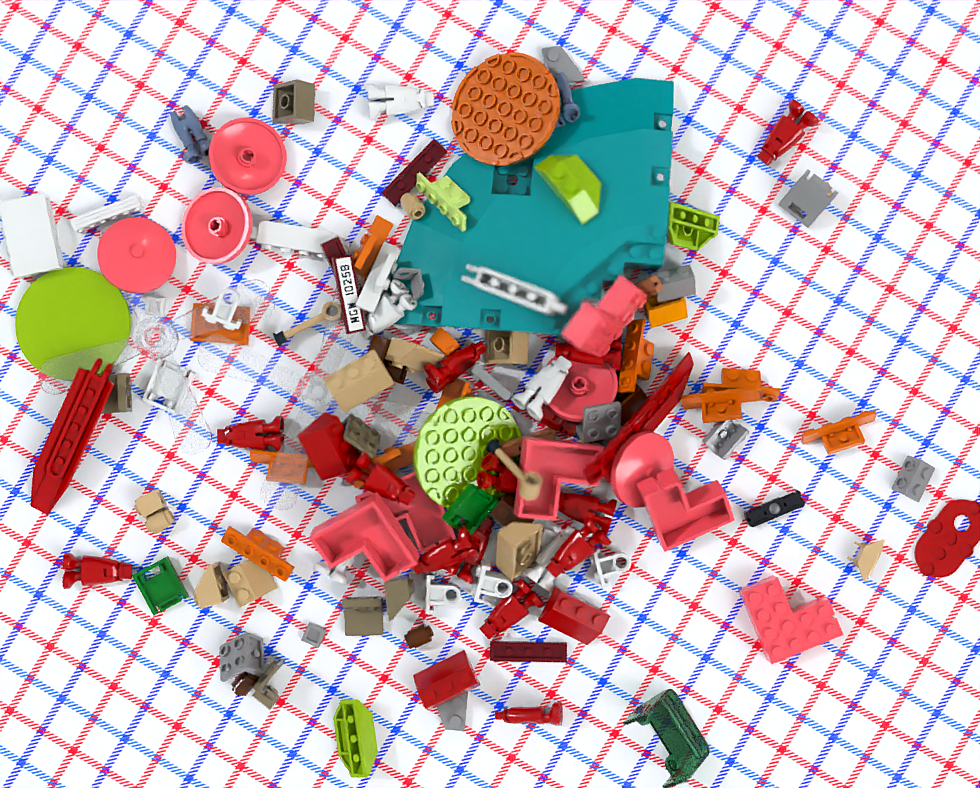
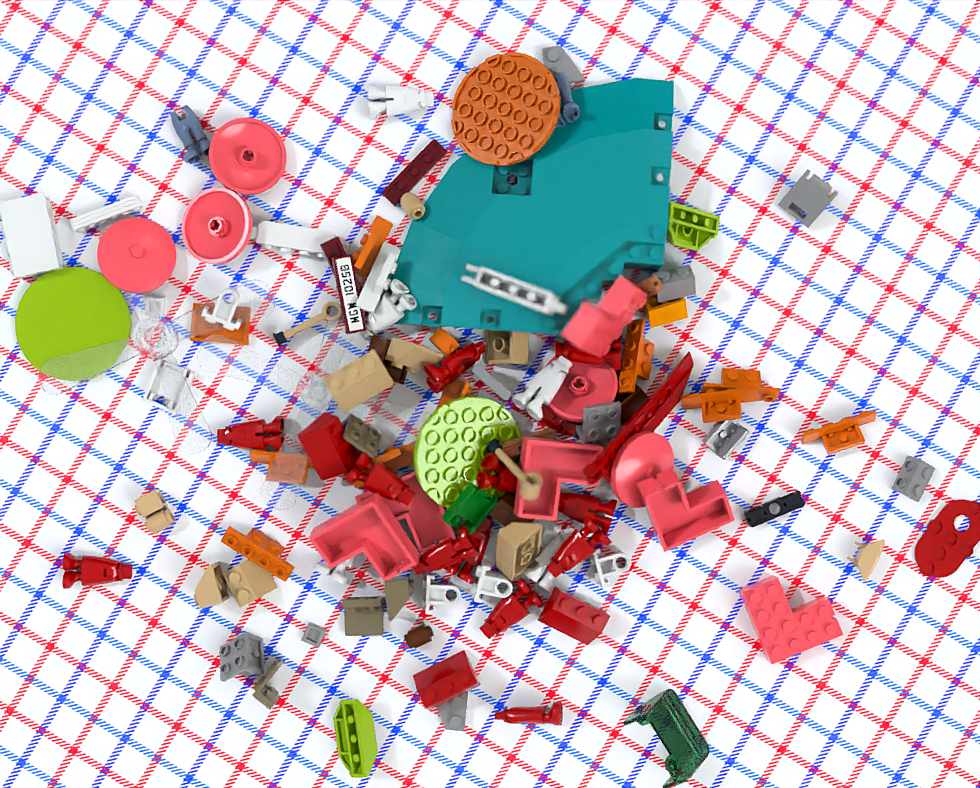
red hinge [30,358,114,515] -> none
dark tan bracket [101,373,133,414] -> none
green container [132,556,189,616] -> none
reddish brown brick [231,671,260,697] -> none
dark tan slope [272,79,315,124] -> none
light grey bracket [393,268,424,301] -> none
yellowish green bracket [416,172,470,232] -> none
dark red tile [490,641,567,662] -> none
lime wedge [534,155,601,225] -> none
red piece [757,99,819,166] -> none

